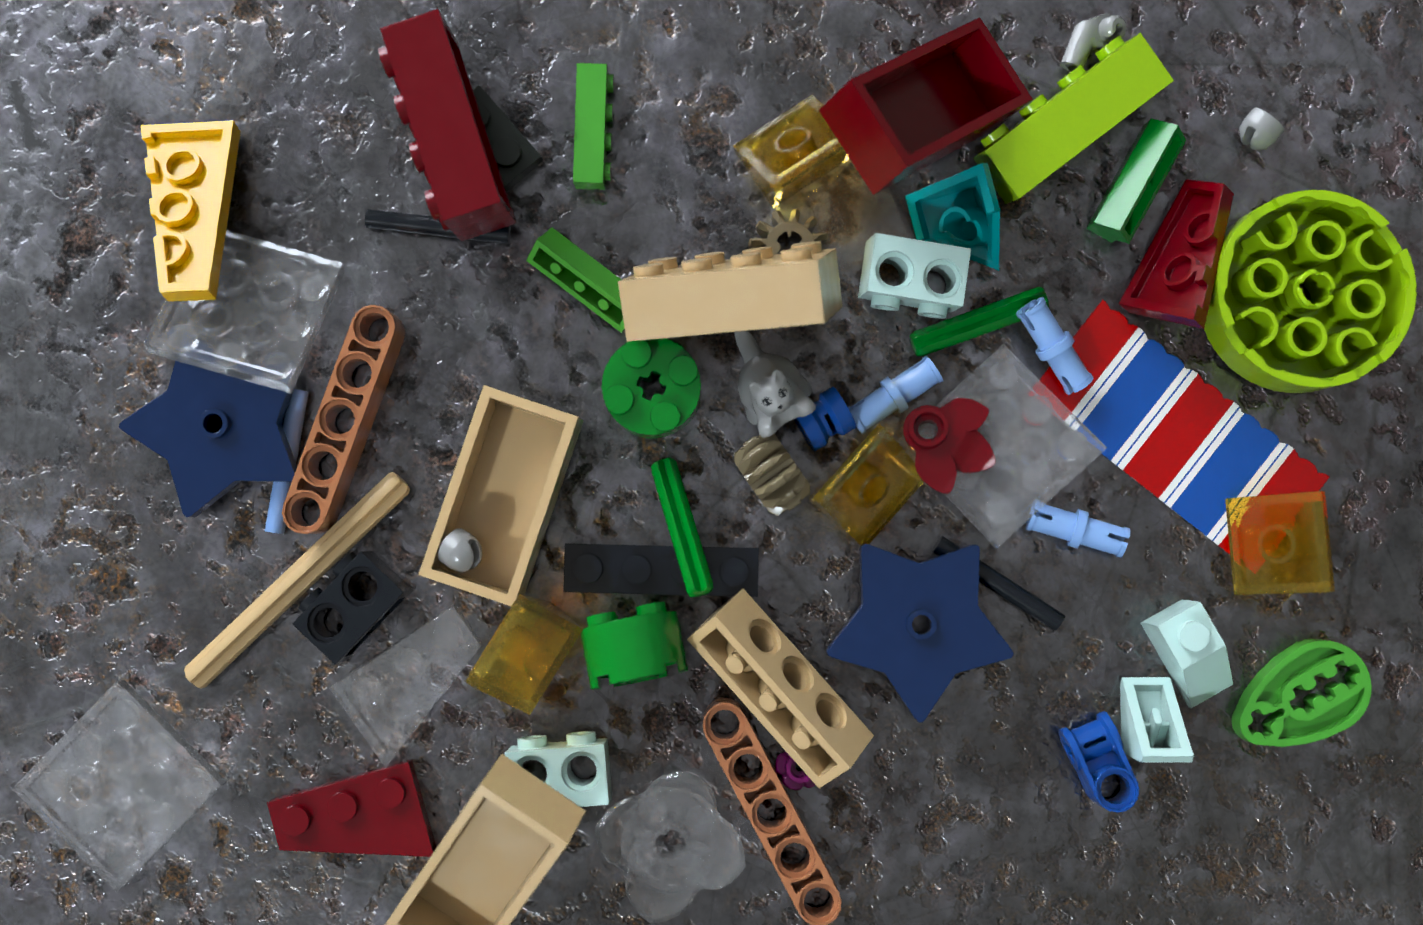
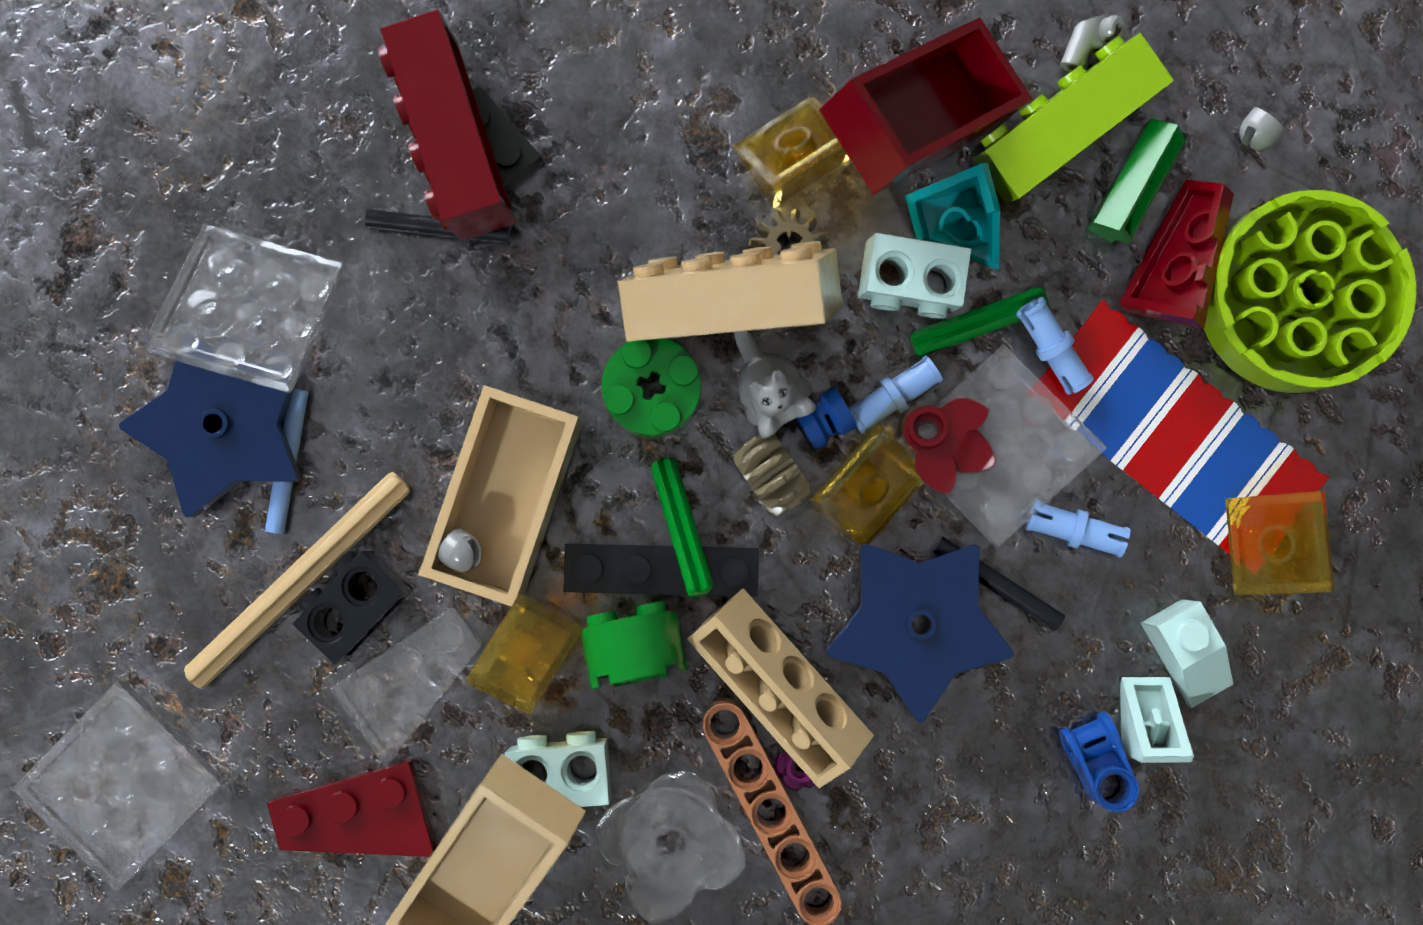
yellow wing [141,121,241,302] -> none
nougat beam [282,305,405,534] -> none
bright green piece [526,227,625,333] -> none
bright green piece [573,63,614,190] -> none
bright green piece [1231,639,1372,747] -> none

